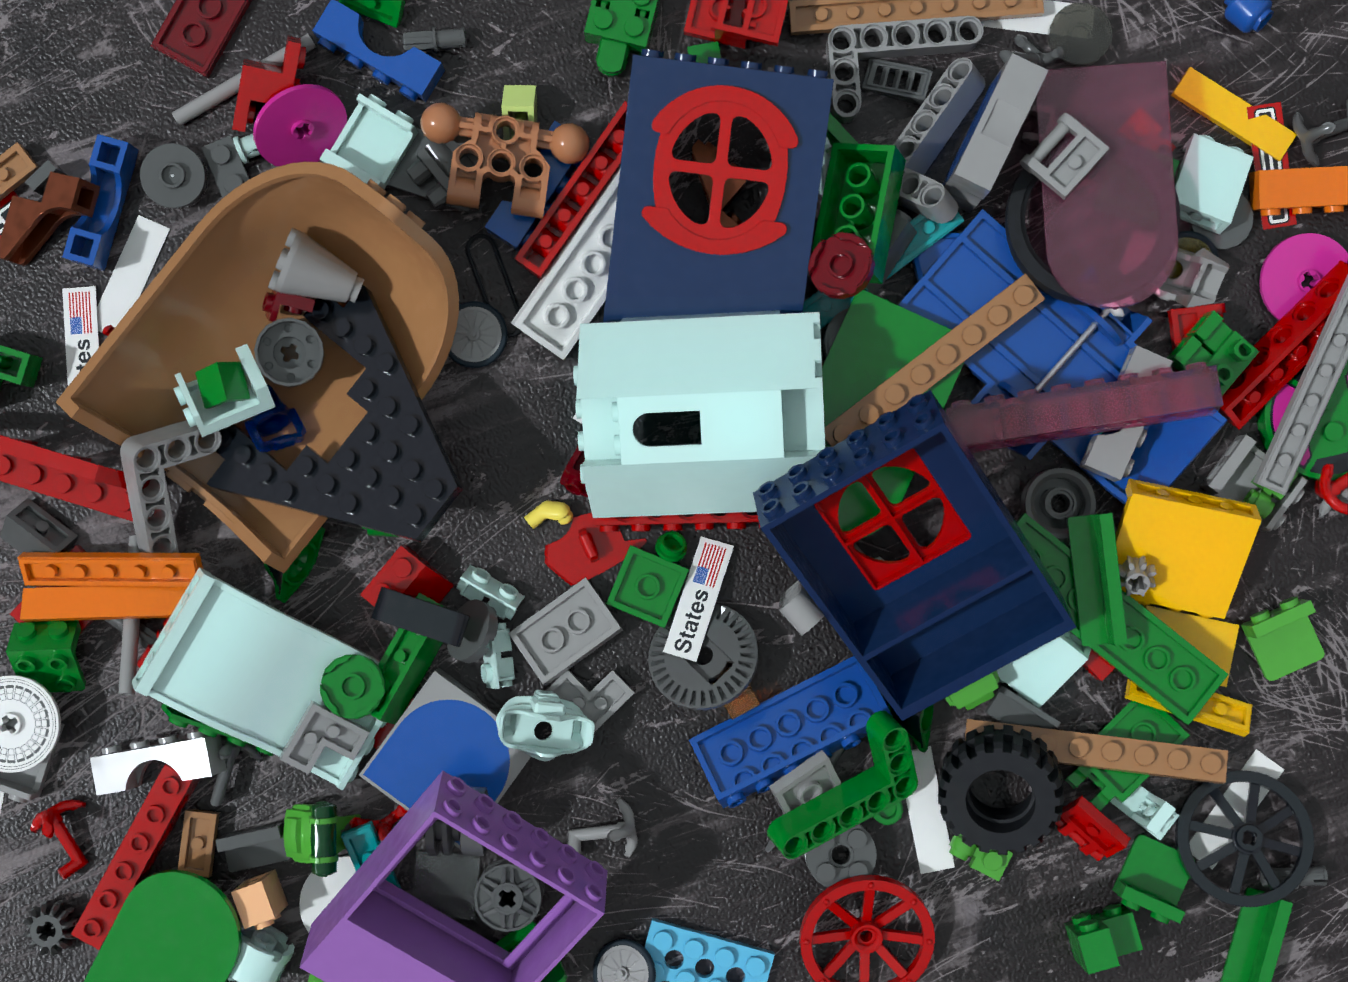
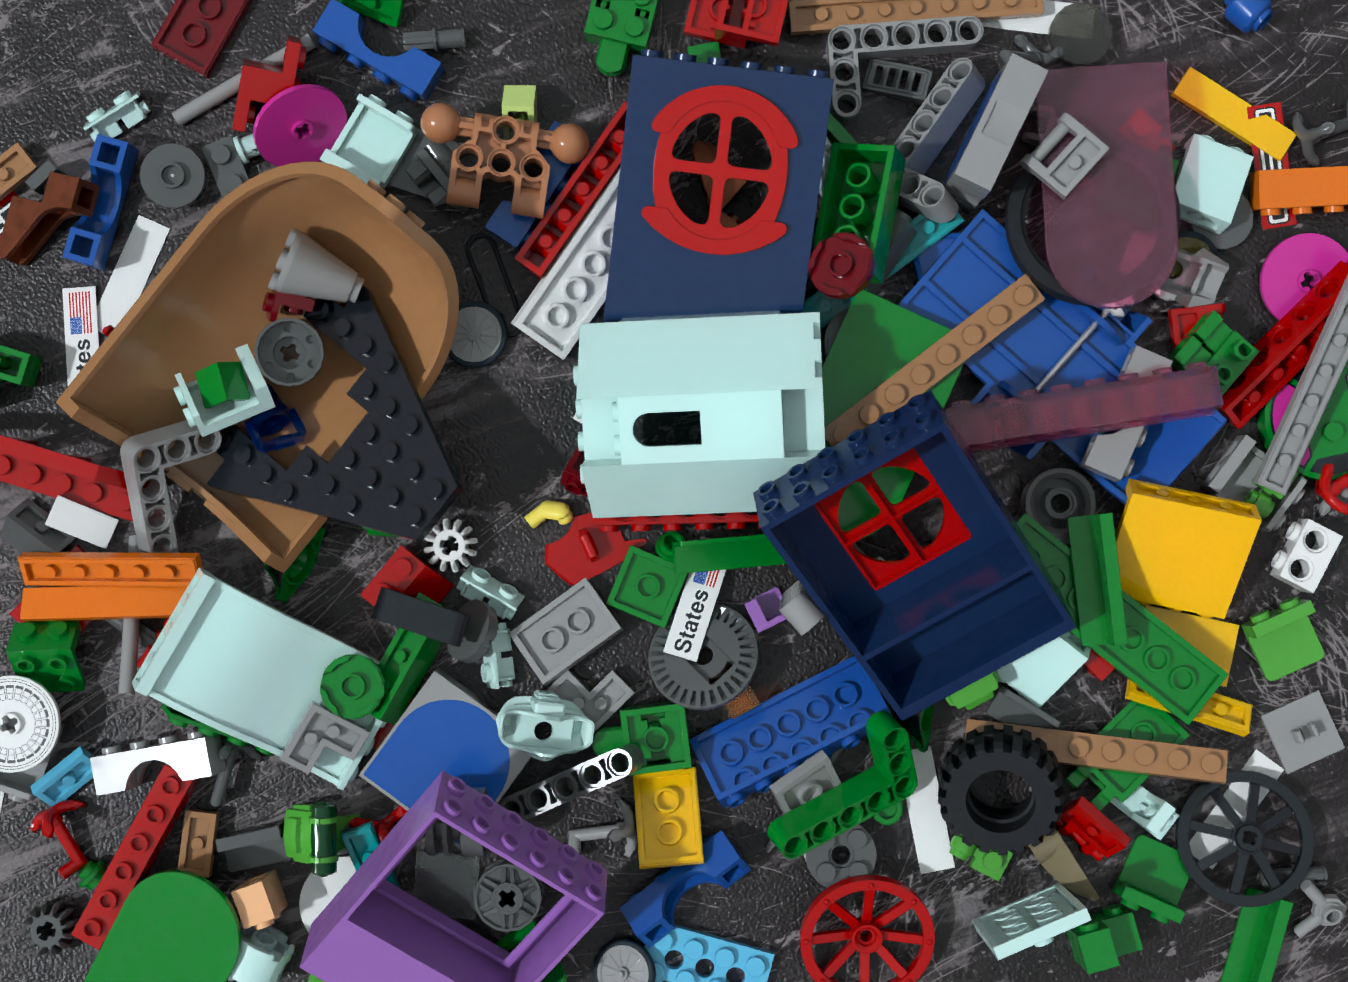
light grey gear [1119,556,1157,596] -> none
none -> medium azure plate [30,746,94,806]
none -> white tile [45,495,119,549]
none -> green plate [78,859,107,890]
none -> light aqua hinge [83,90,151,142]
none -> white gear [424,519,478,572]
none -> dark grey beam [499,744,644,820]
none -> green brick [592,701,692,776]
none -> blue arch [620,830,751,948]
none -> yellow tile [633,767,704,869]
none -> green panel [672,534,786,574]
none -> medium lavender panel [743,587,786,633]
none -> light aqua plate [972,882,1092,960]
none -> dark tan piece [1028,827,1101,901]
none -> light grey piece [1260,690,1345,774]
none -> white brick [1270,519,1343,593]
none -> light grey piece [1292,880,1347,938]

